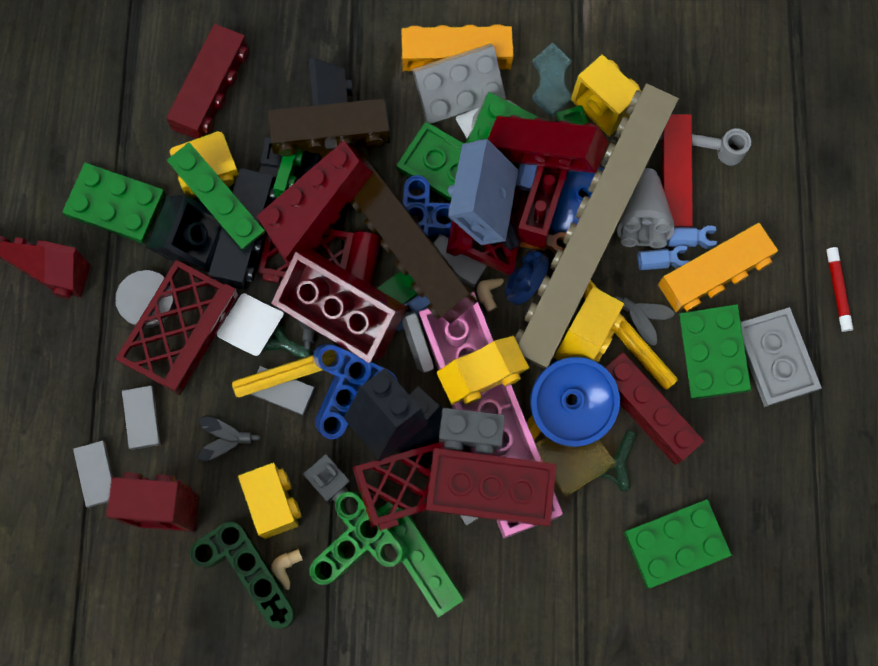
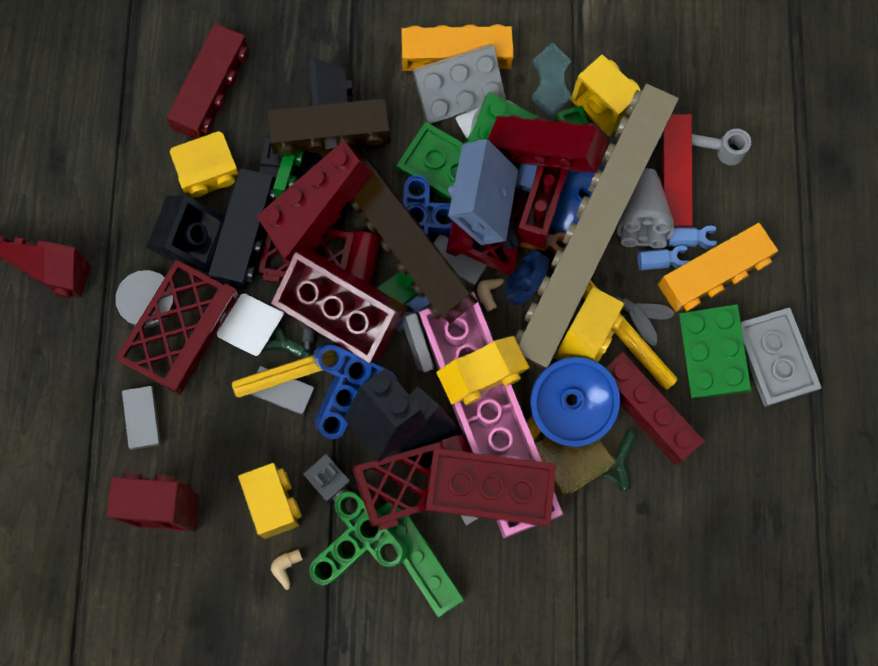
green plate [62,163,166,244] -> none
light grey tile [73,441,113,508] -> none
green plate [167,142,265,251] -> none
dark green beam [189,522,296,629] -> none
dark grey piece [198,417,260,461] -> none
dark grey brick [439,408,505,454] -> none
green plate [623,499,732,589] -> none
red bar [826,247,853,332] -> none

